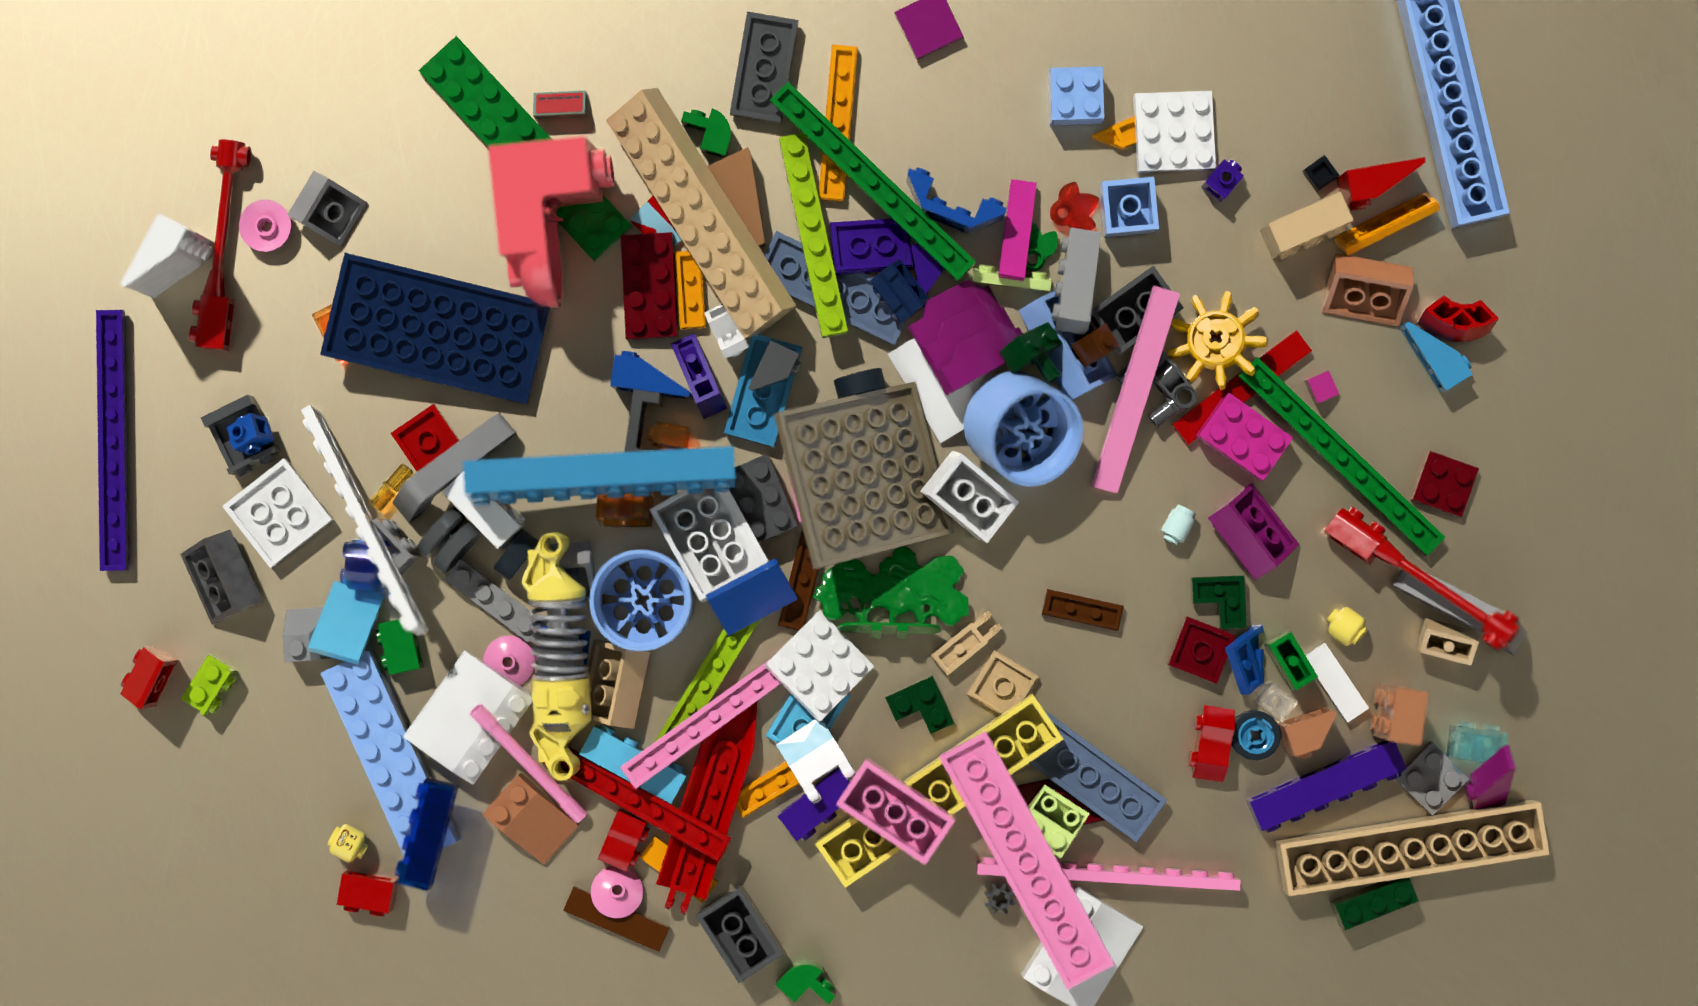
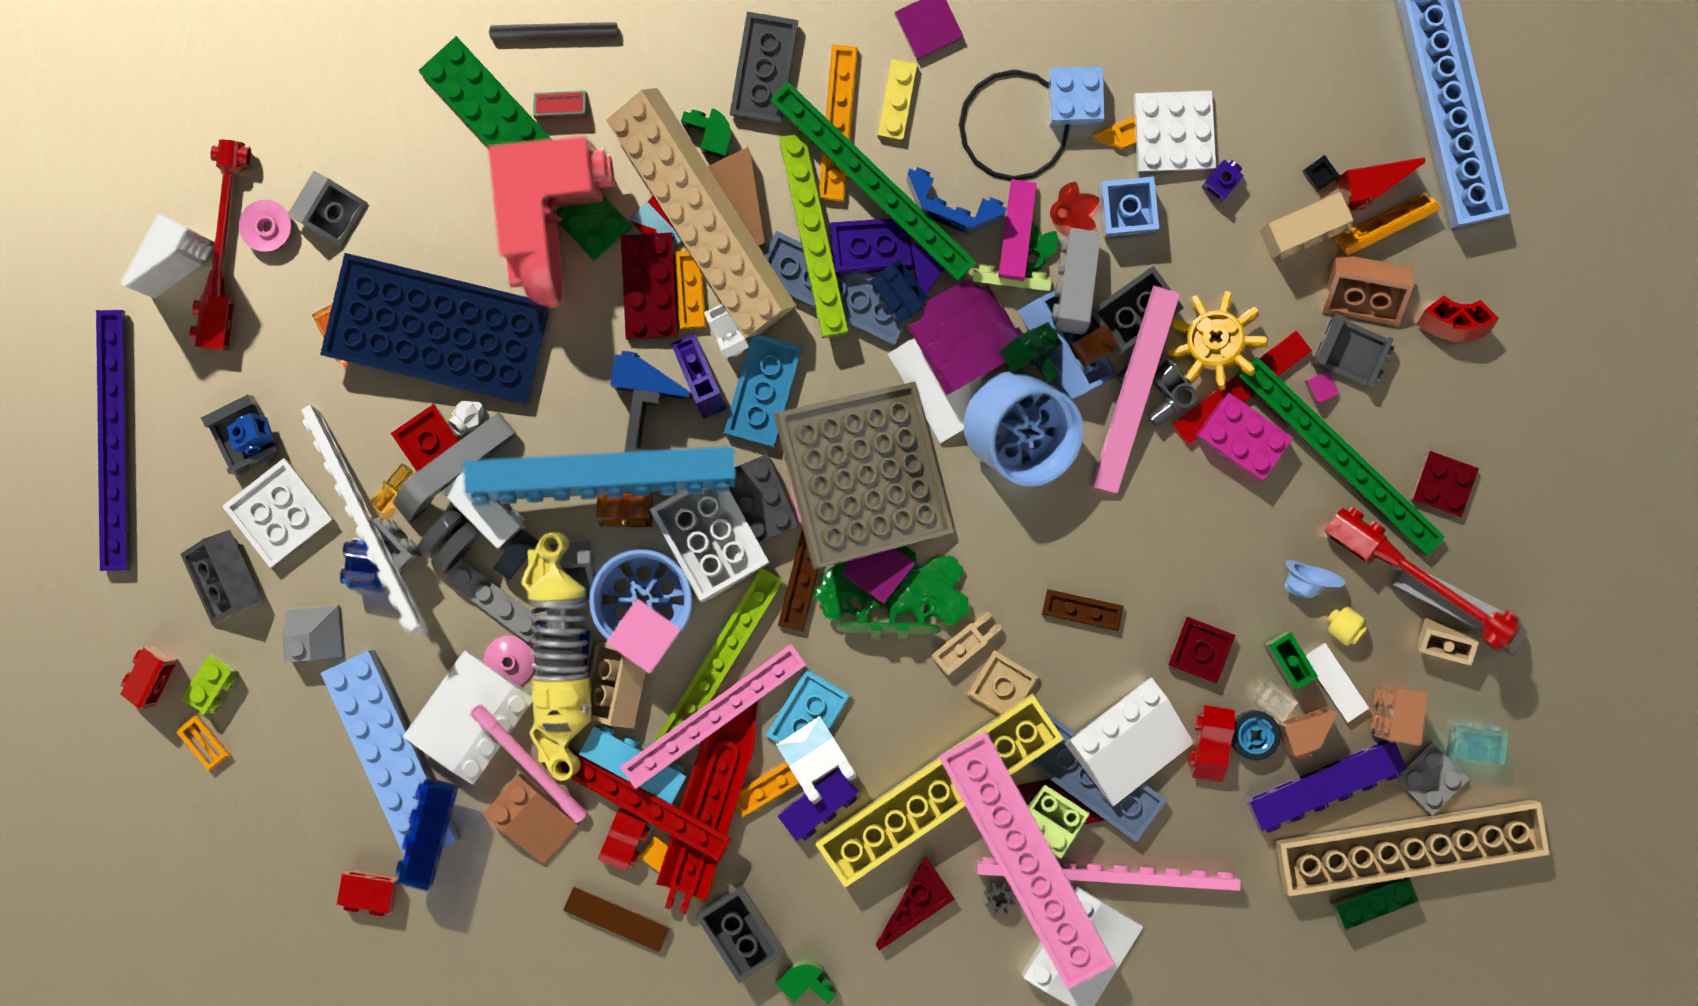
medium azure tile [308,581,385,665] -> none
light yellow head [327,824,368,863] -> none
green brick [376,619,424,675] -> none
bright pink dish [591,866,643,918] -> none
clear orange brick [649,421,691,450] -> none
blue tile [705,558,798,636] -> none
dark grey slope [748,340,802,392] -> none
white plate [764,610,874,722] -> none
black wheel [834,368,886,399] -> none
bright pink brick [836,757,955,865] -> none
dark green plate [885,676,954,734] -> none
white brick [920,451,1019,543] -> none
light aqua brick [1161,504,1196,545] -> none
dark green plate [1191,575,1247,629] -> none
magenta slope [1208,483,1300,580] -> none
blue wing [1225,625,1264,695] -> none
dark azure slope [1399,322,1473,393] -> none
magenta slope [1465,745,1516,810] -> none
none -> light orange tile [175,714,231,772]
none -> white rock [447,401,485,436]
none -> dark grey axle [489,22,618,40]
none -> bright pink tile [606,599,681,673]
none -> magenta tile [842,548,915,605]
none -> dark red wing [875,856,955,951]
none -> light yellow plate [878,59,917,141]
none -> black piece [959,69,1070,180]
none -> white slope [1064,677,1194,807]
none -> light blue piece [1284,560,1345,598]
none -> dark grey panel [1311,313,1394,388]

